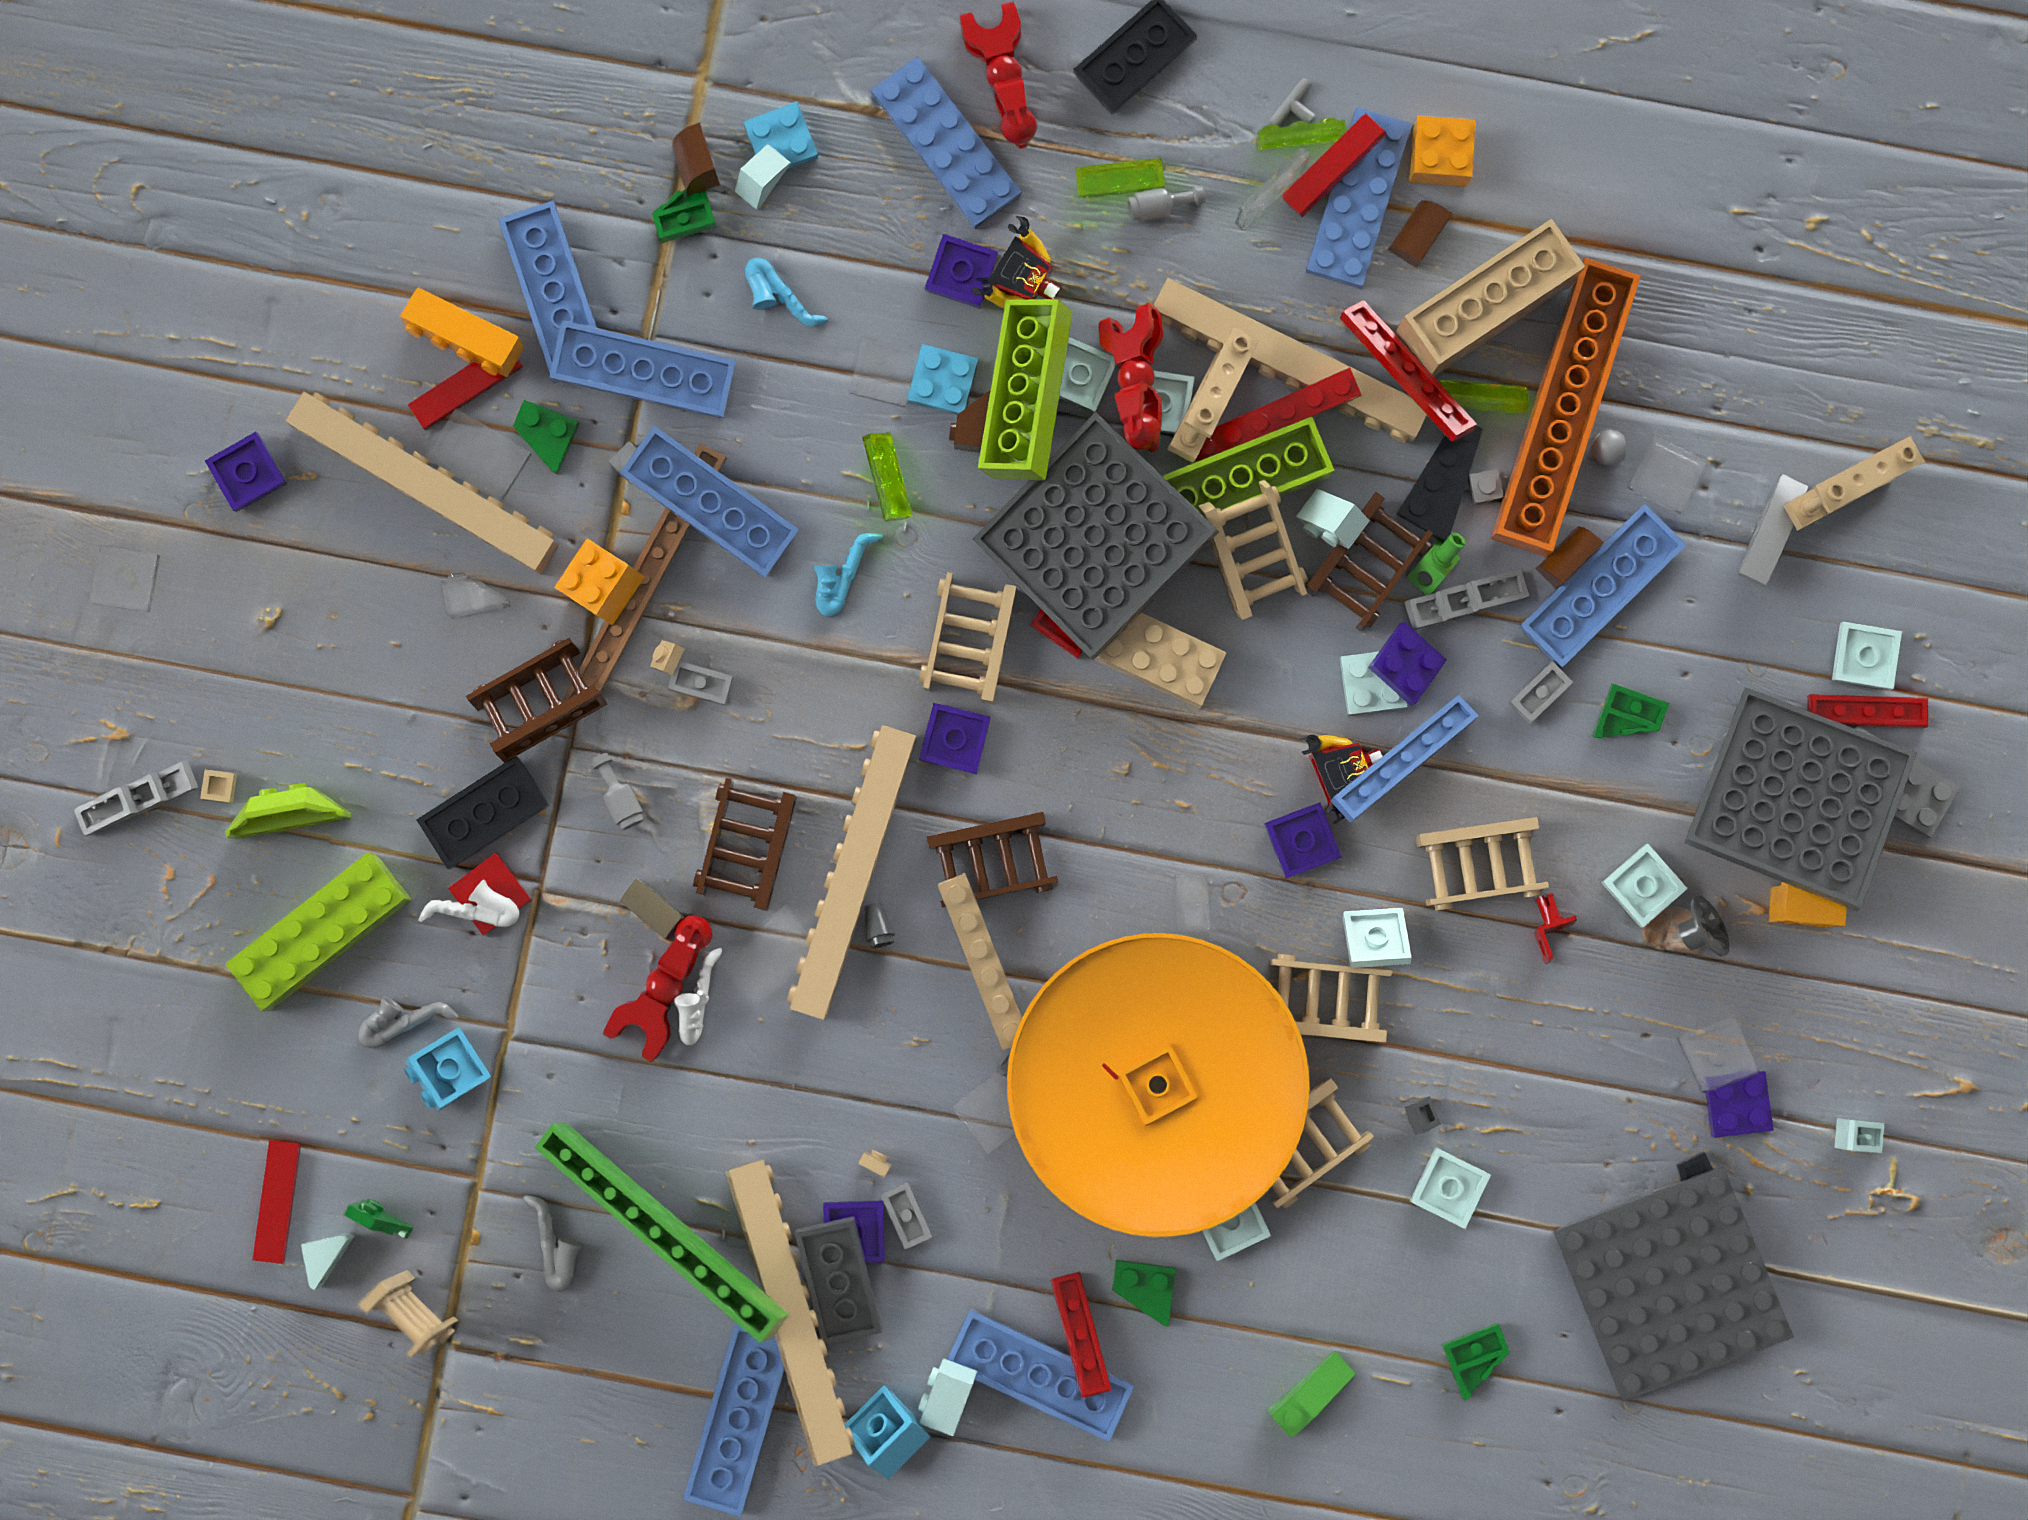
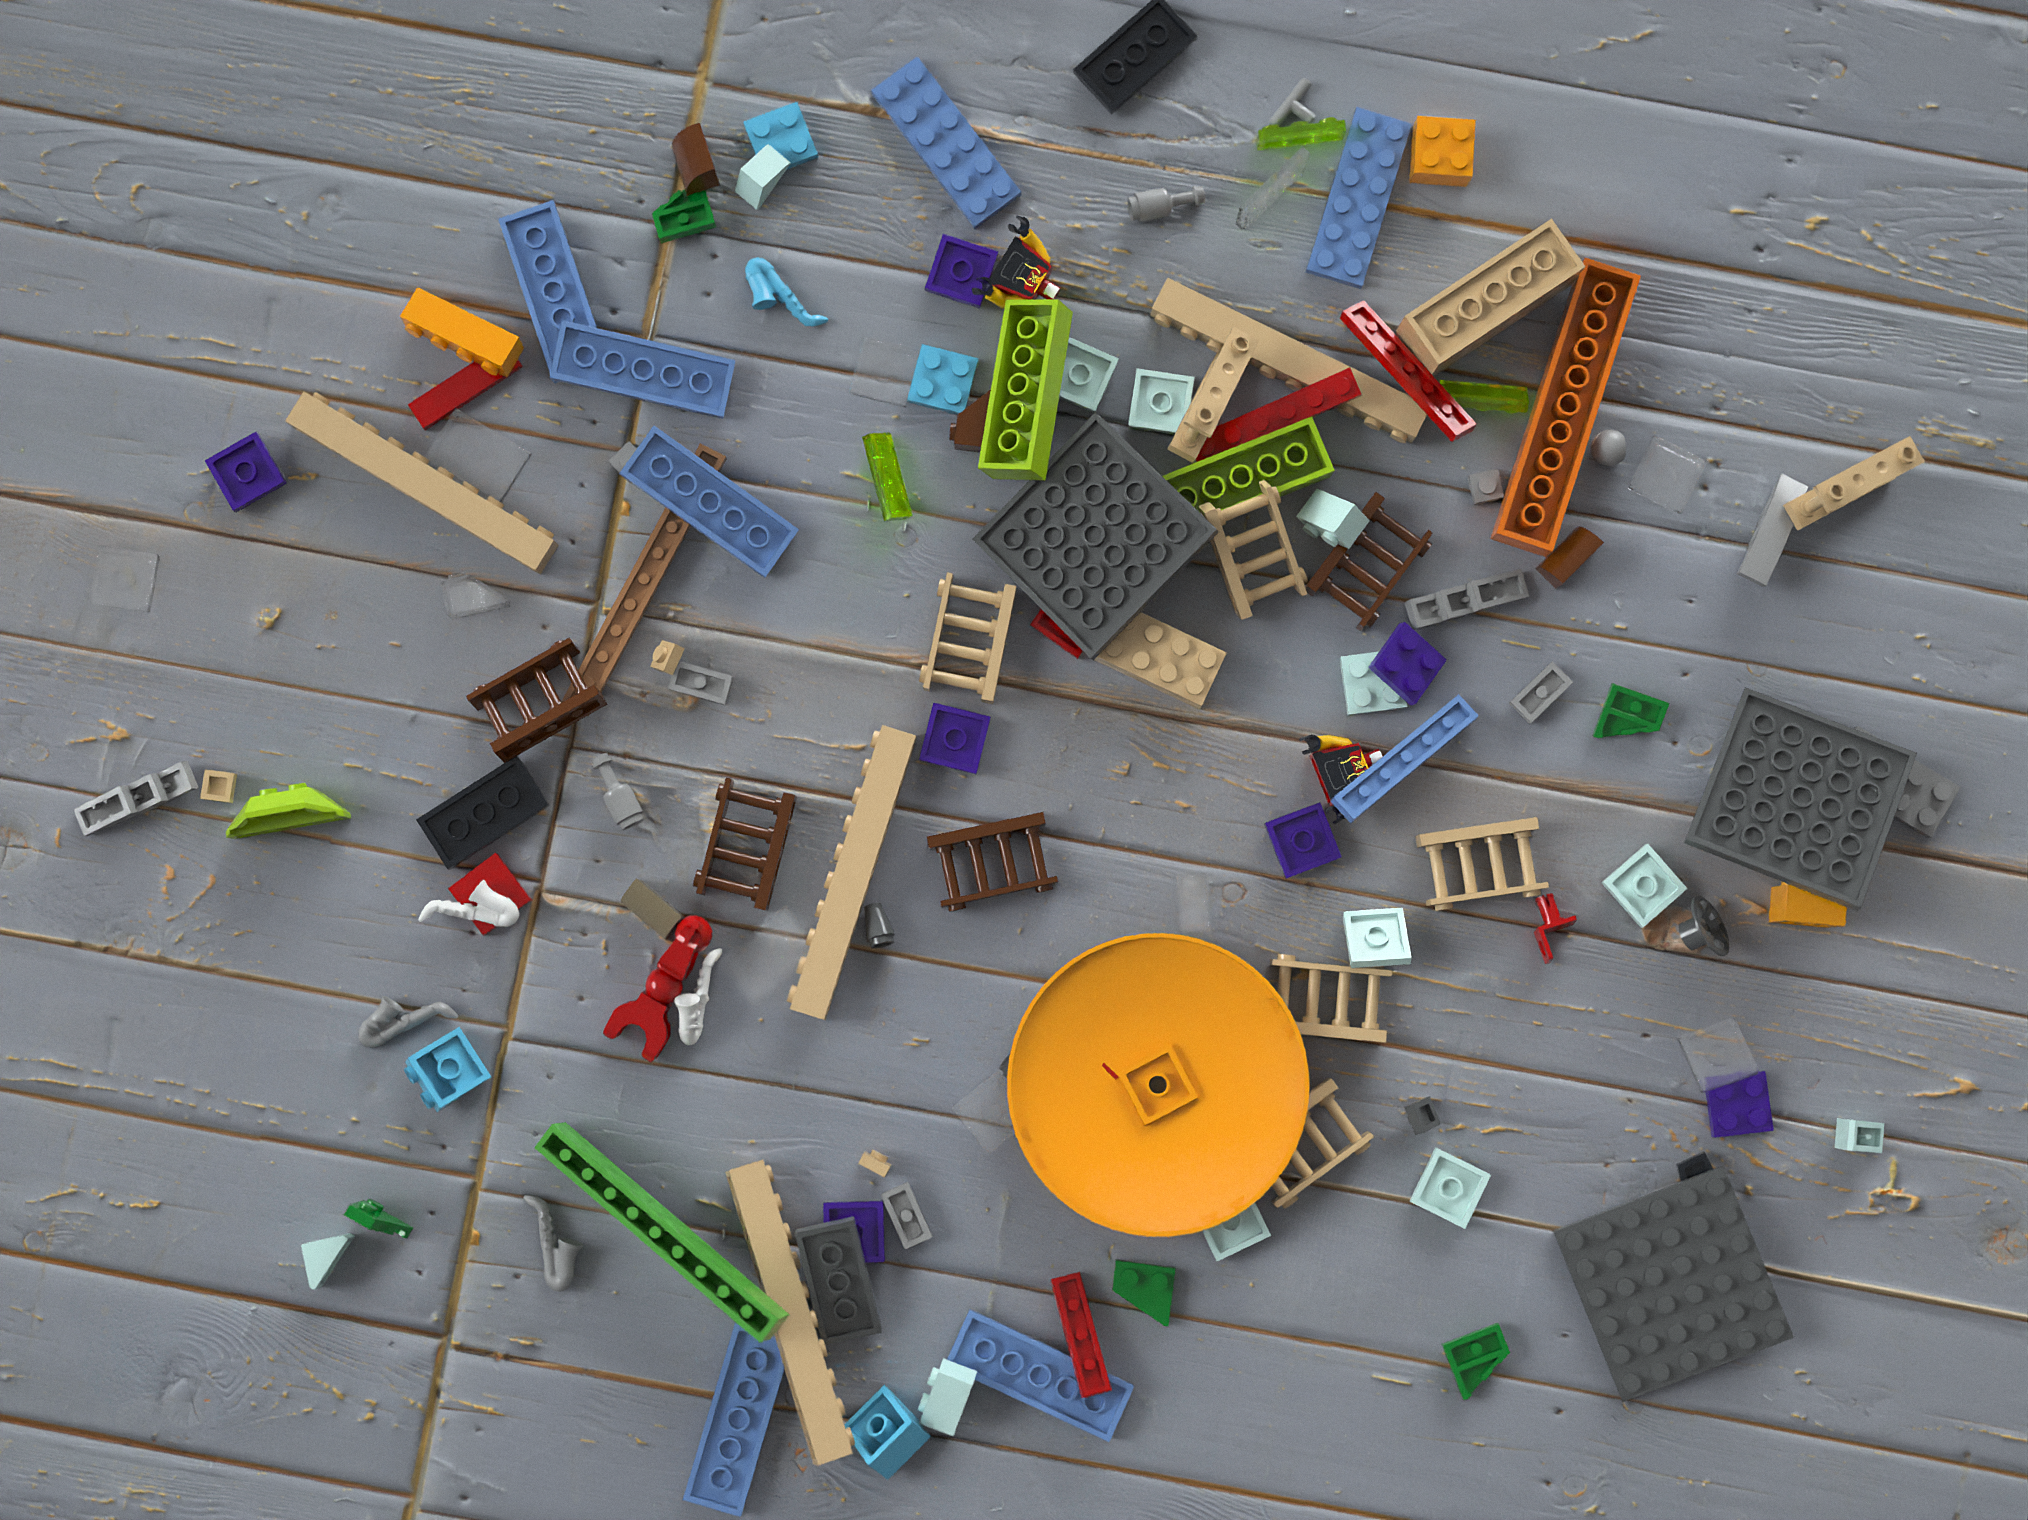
lime brick [225,852,412,1011] -> none
red tile [252,1140,301,1264] -> none
tan fence [358,1270,458,1358] -> none
green wing [513,400,580,475] -> none
light orange brick [554,538,645,626] -> none
medium azure piece [813,533,883,617] -> none
tan plate [938,873,1022,1050] -> none
red piece [960,2,1037,149] -> none
clear neon green plate [1075,158,1165,199] -> none
red piece [1098,303,1164,453] -> none
bright green slope [1268,1351,1355,1438] -> none
red tile [1281,113,1387,217] -> none
reddish brown brick [1387,200,1452,268] -> none
black wing [1396,425,1483,543] -> none
bright green bracket [1407,533,1466,595] -> none
medium blue plate [1519,504,1687,669] -> none
red tile [1807,694,1928,728] -> none
light aqua plate [1832,622,1902,690] -> none

